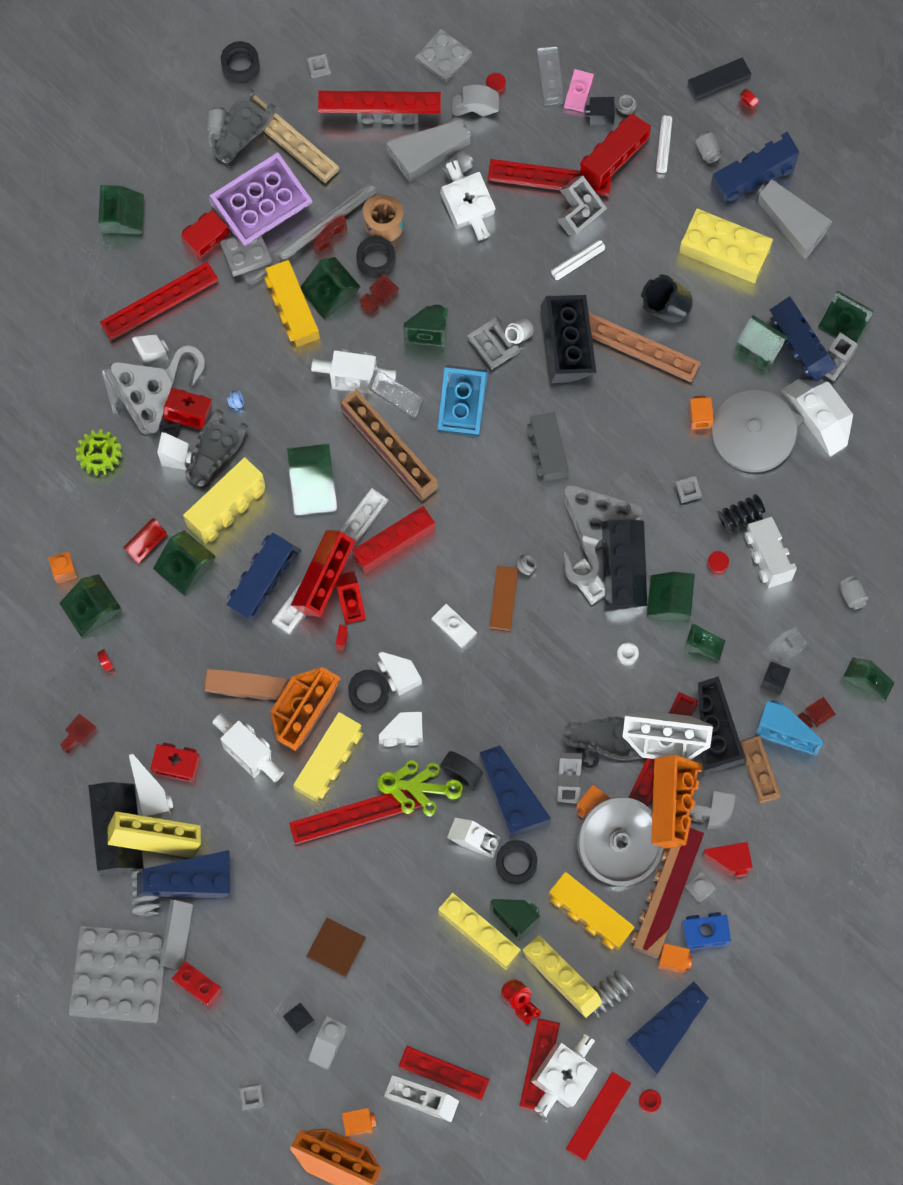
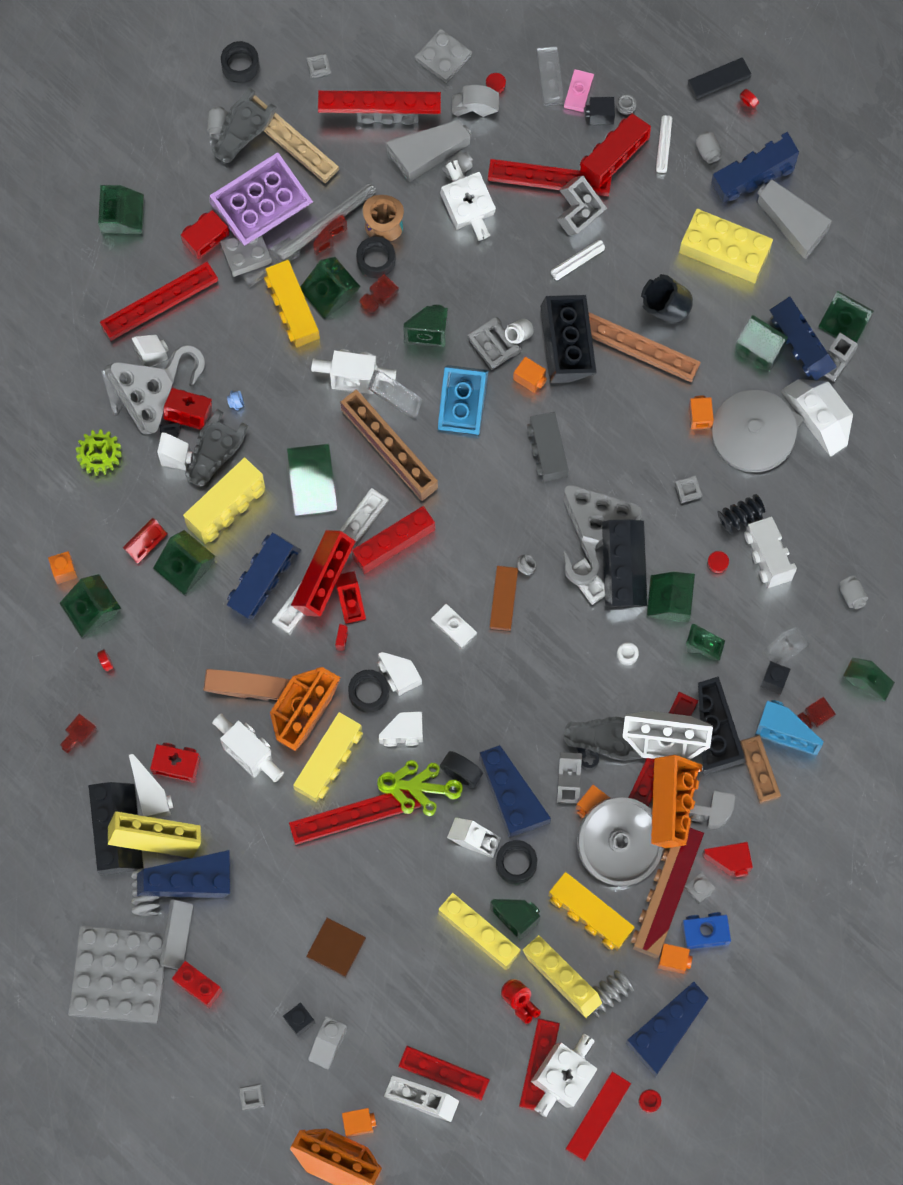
none -> orange brick [513,356,547,393]

